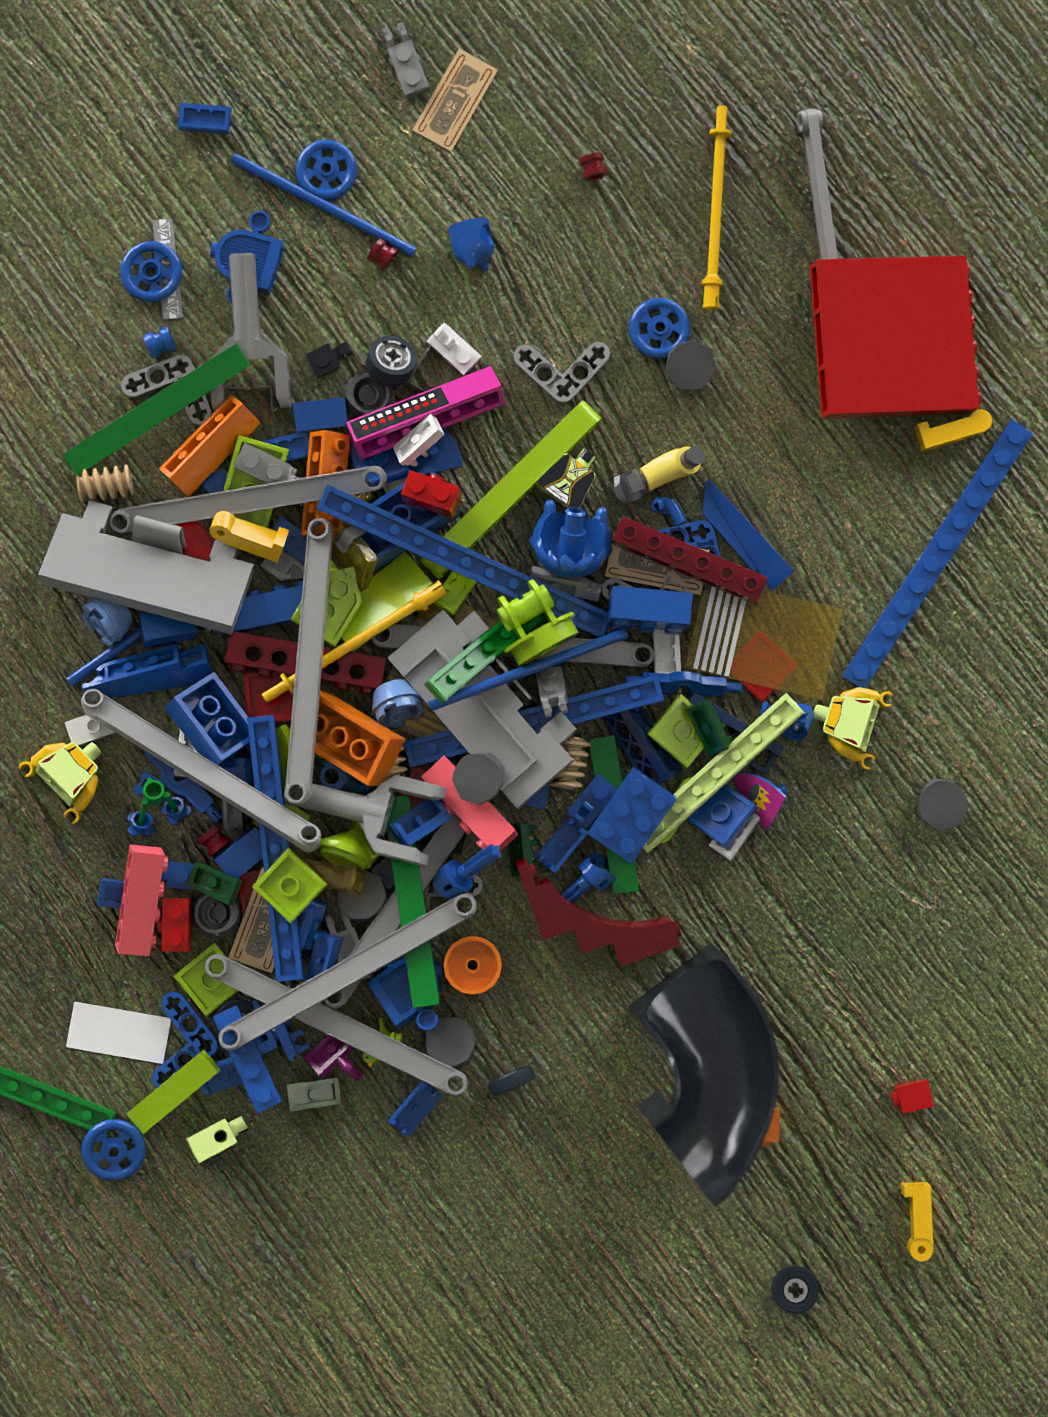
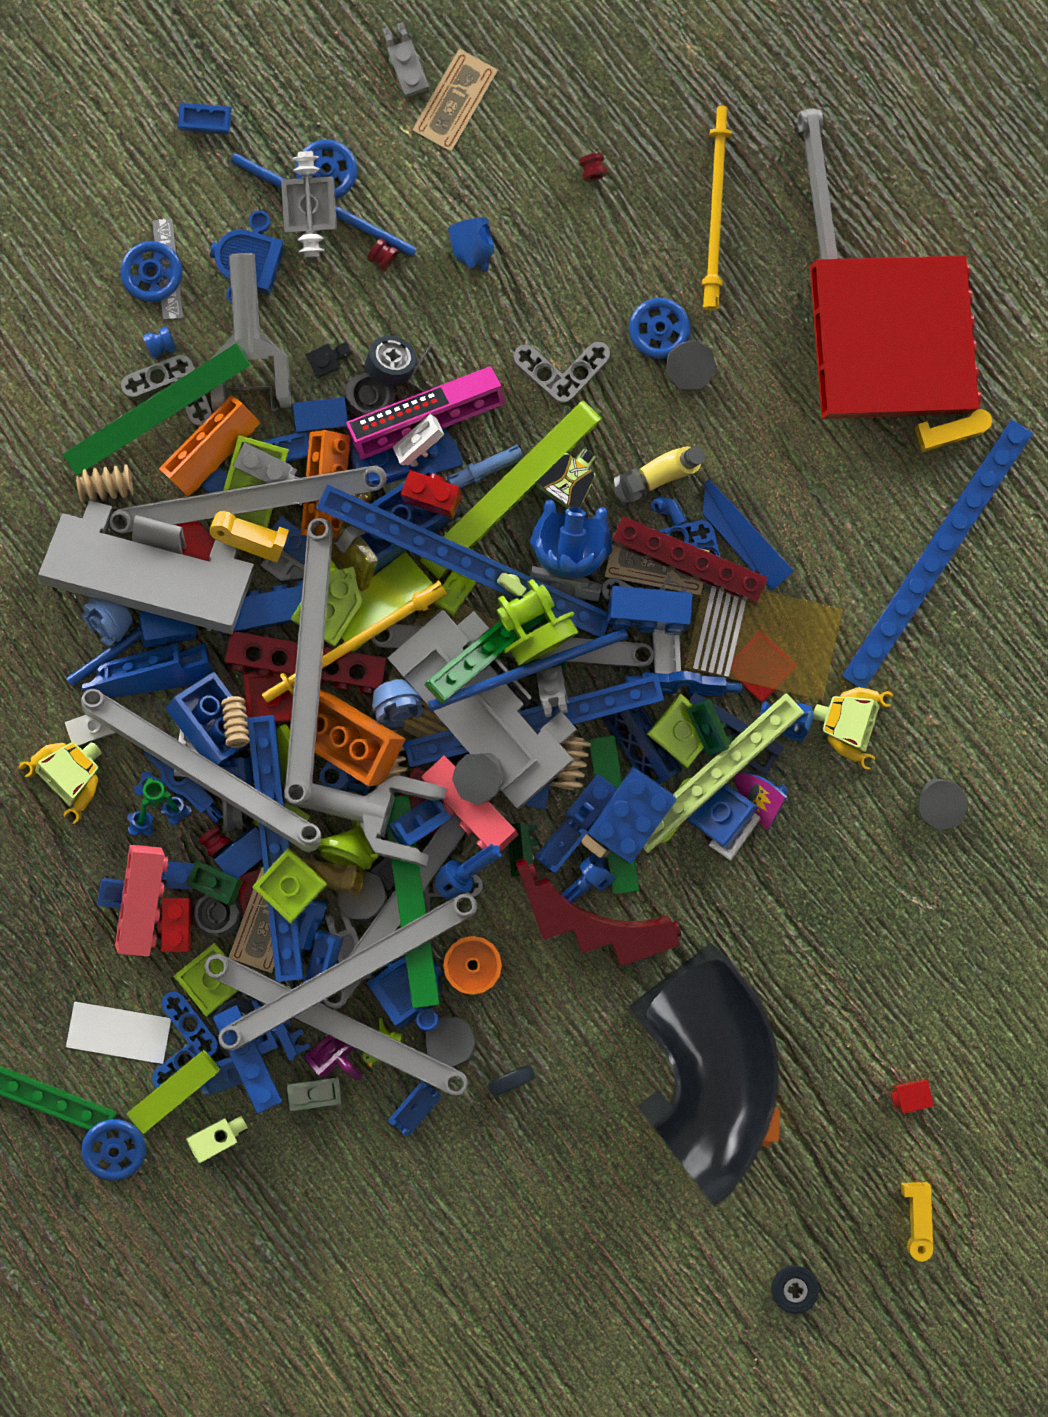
white plate [426,323,482,377] -> none
none -> tan piece [221,696,250,748]
none -> light grey plate [281,151,337,257]
none -> medium blue pin [447,444,524,489]
none -> yellowish green tile [497,573,527,596]
none -> tan tile [581,834,612,858]

